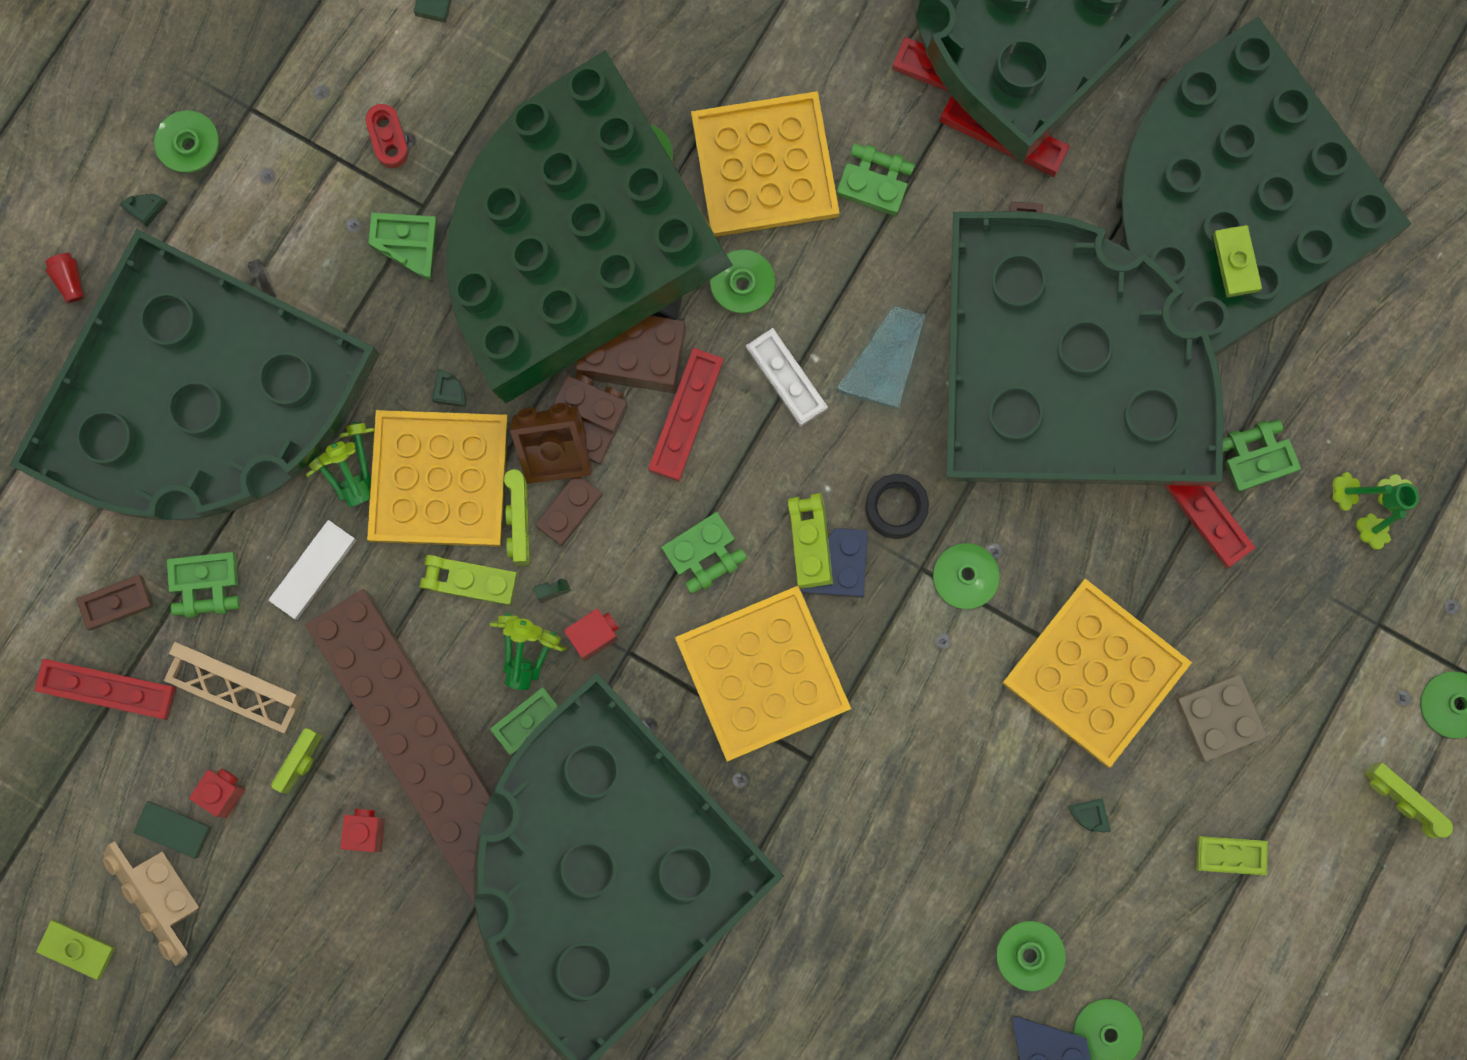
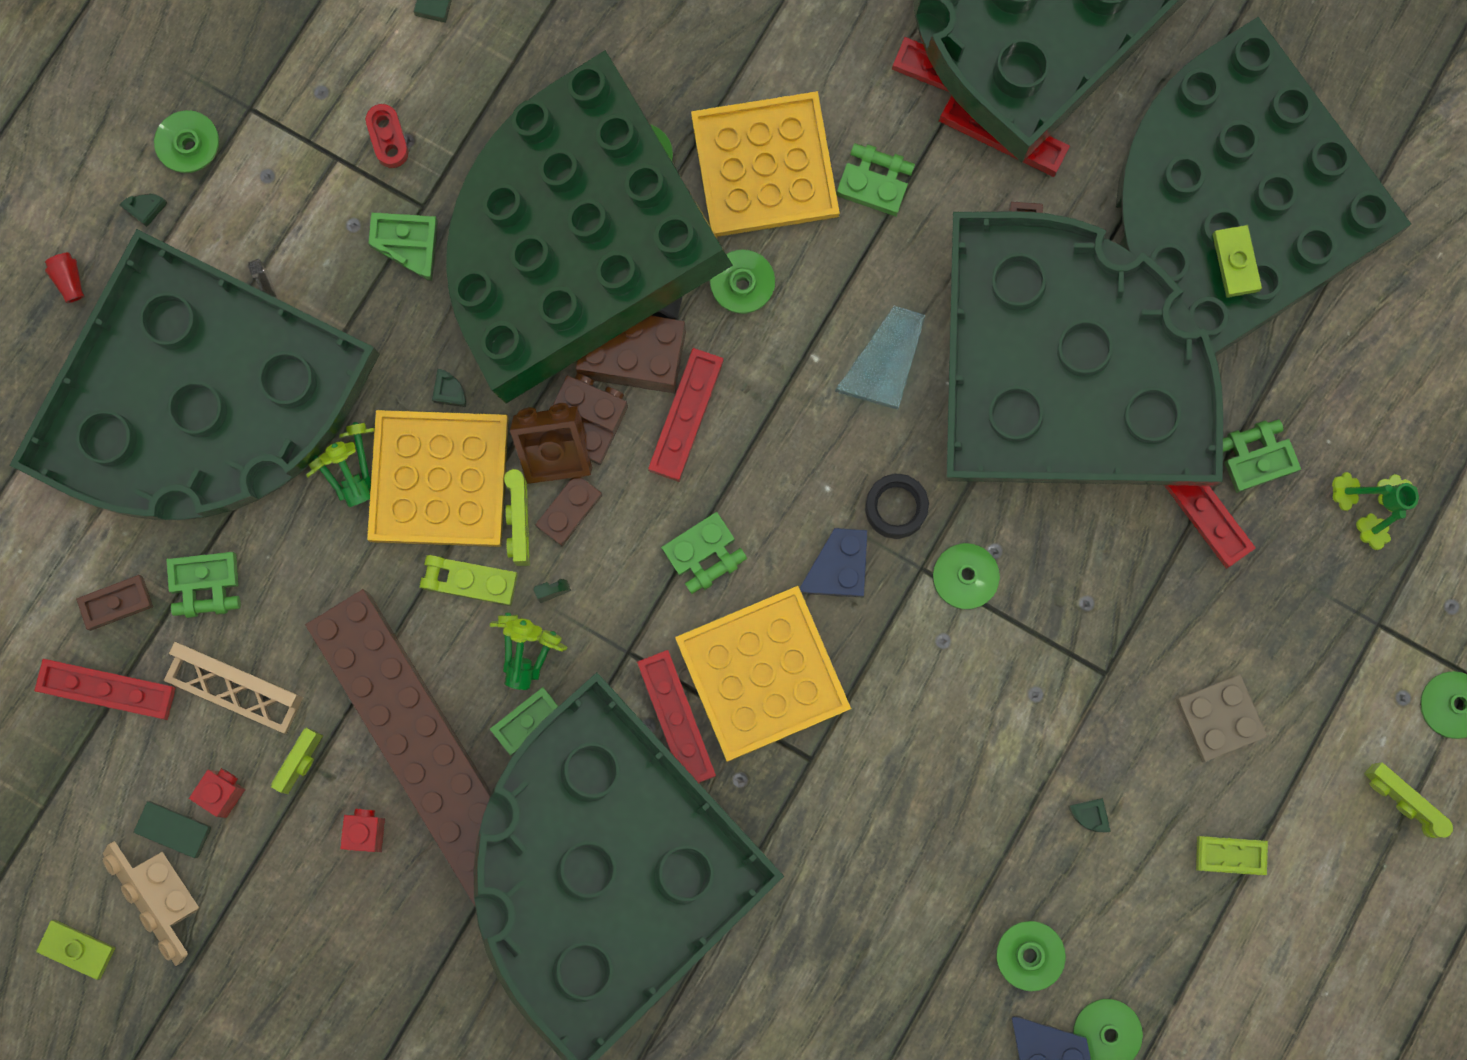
white tile [269,520,357,620] -> none
red brick [564,608,619,662] -> none
white tile [746,328,828,427] -> none
lime plate [788,493,833,589] -> none
yellow plate [1002,579,1192,768] -> none
none -> red plate [637,650,716,783]

